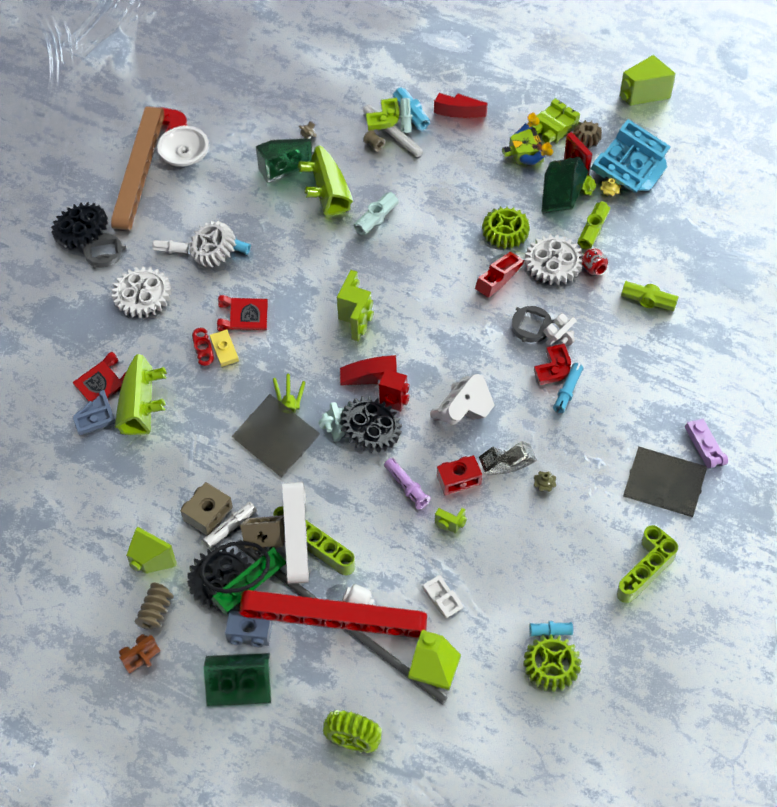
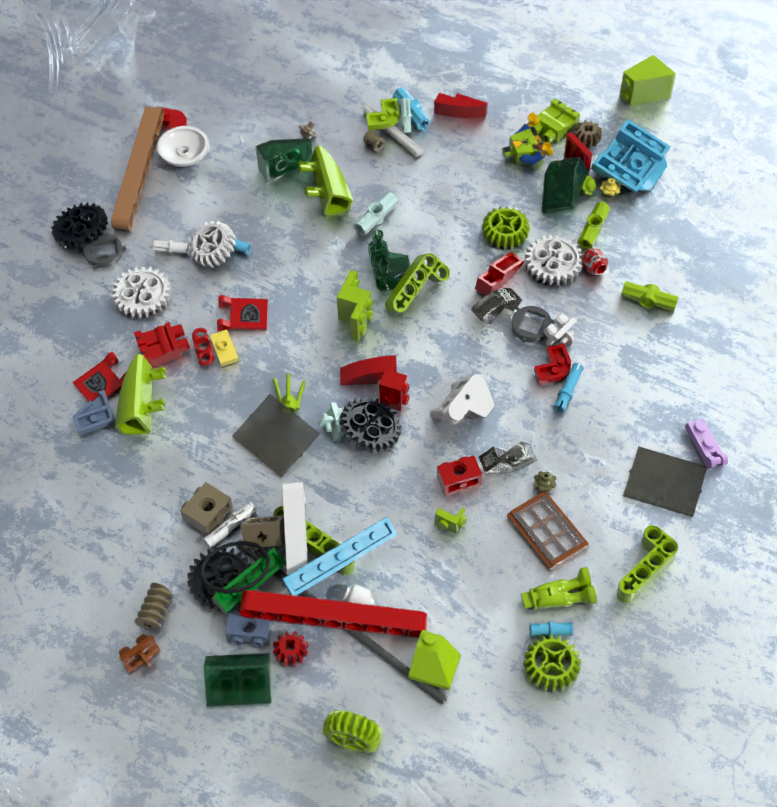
lime slope [126,527,177,574] -> none
lavender pin [384,458,431,509] -> none
white slope [422,575,464,619] -> none
none -> red hips [133,322,190,368]
none -> red gear [272,631,308,668]
none -> medium azure plate [281,517,398,596]
none -> clear green piece [368,230,410,292]
none -> lime beam [385,253,450,313]
none -> clear smoke brick [471,288,523,324]
none -> clear piece [507,491,589,570]
none -> lime piece [521,567,597,610]

